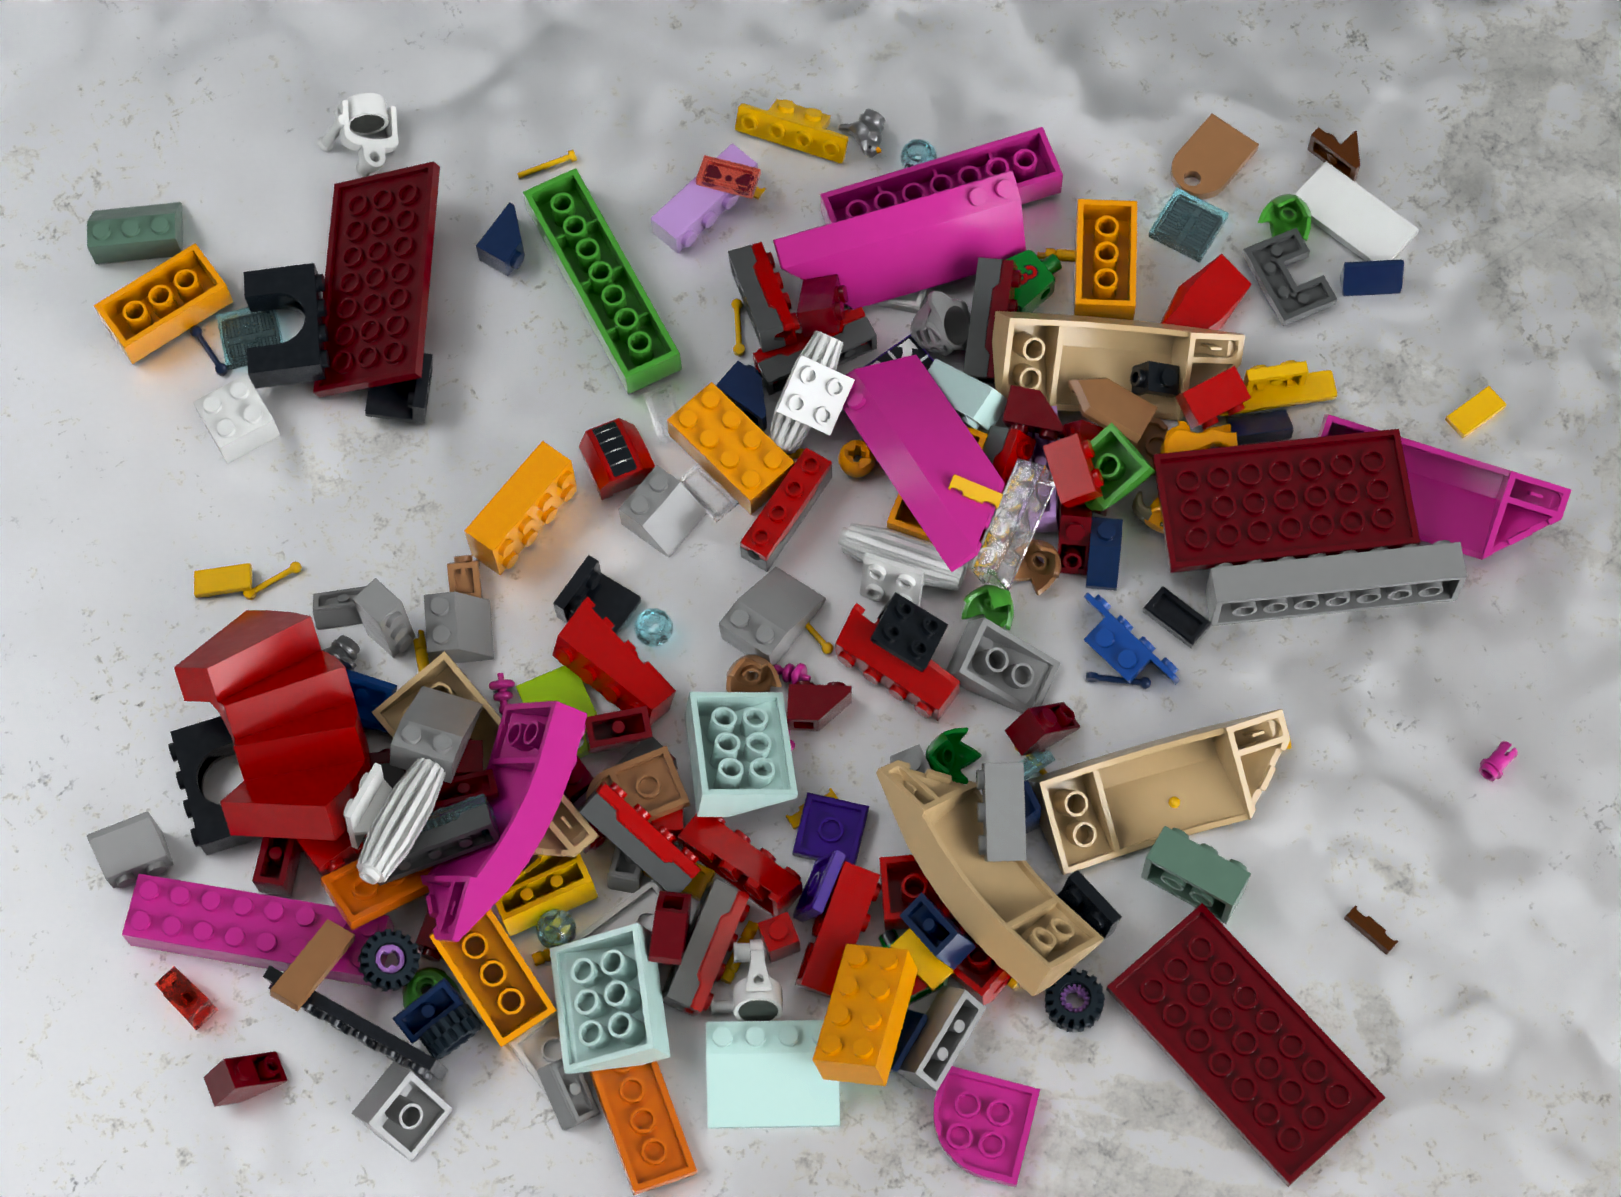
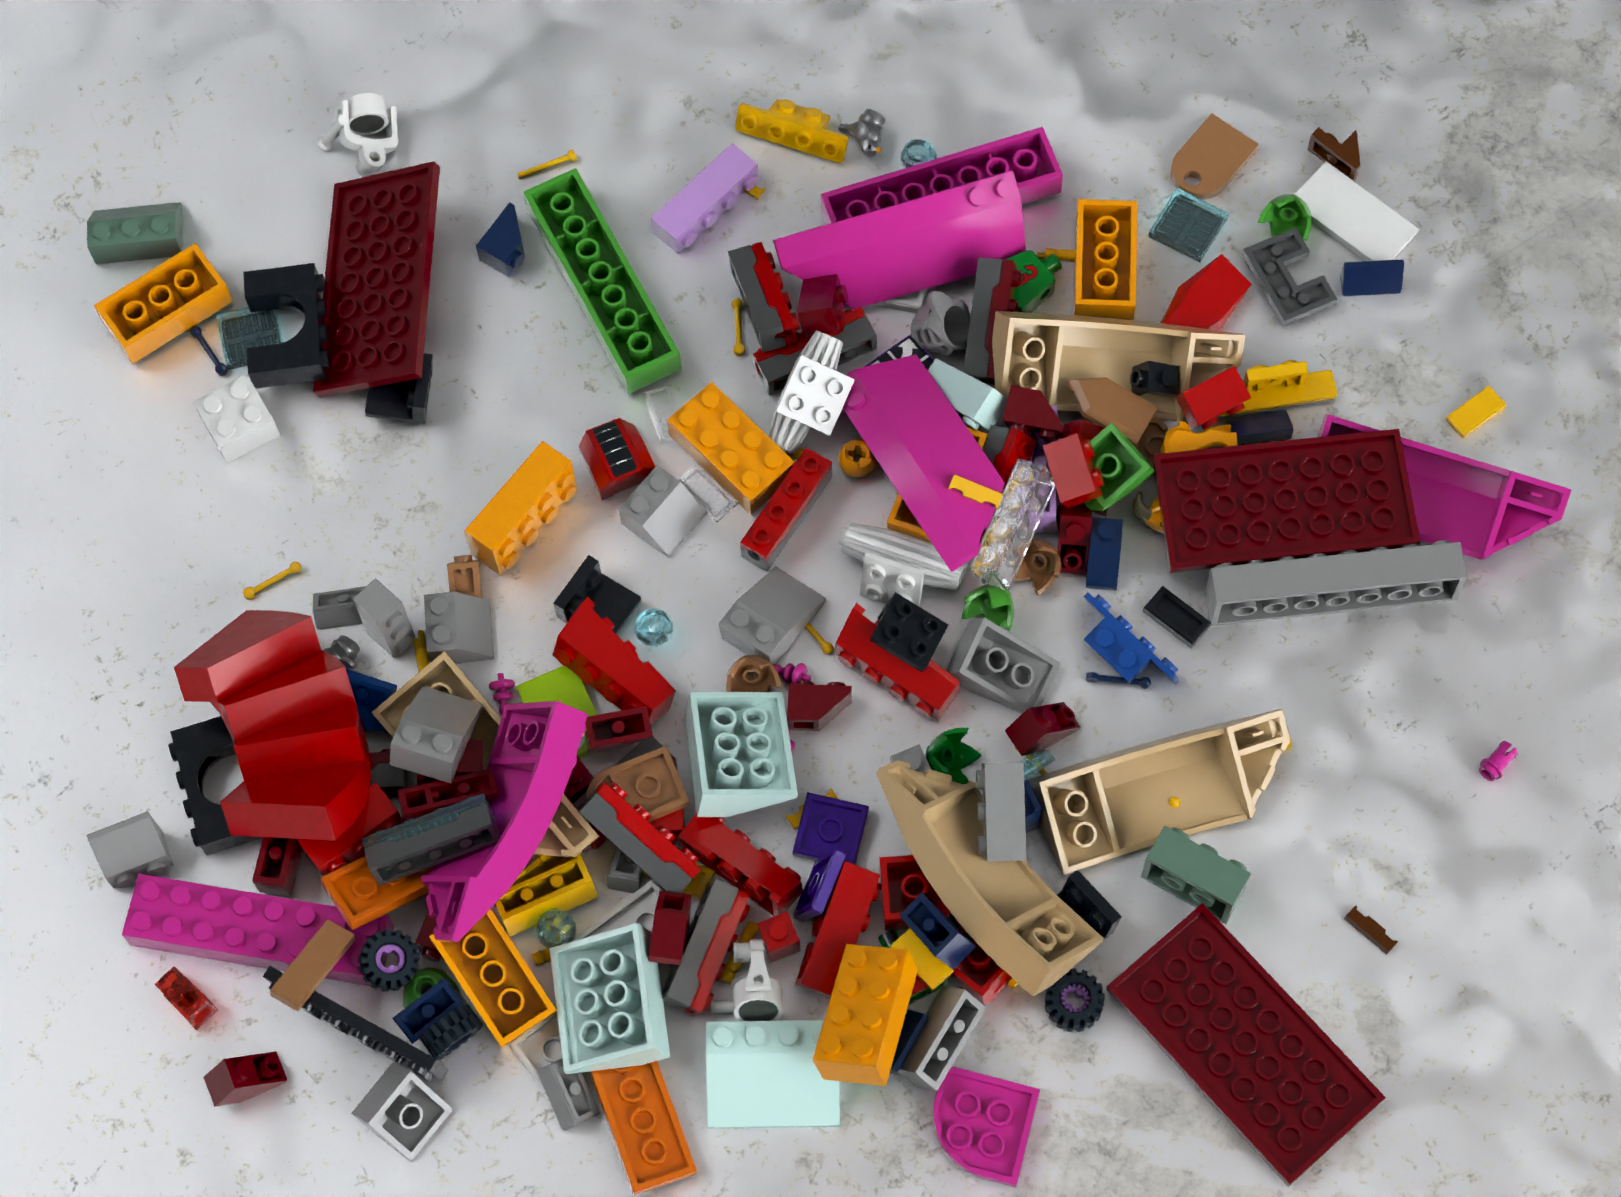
yellow piece [194,563,253,598] -> none
white plate [343,758,446,884] -> none
clear red tile [696,155,761,199] -> none
dark blue slope [716,361,767,432] -> none

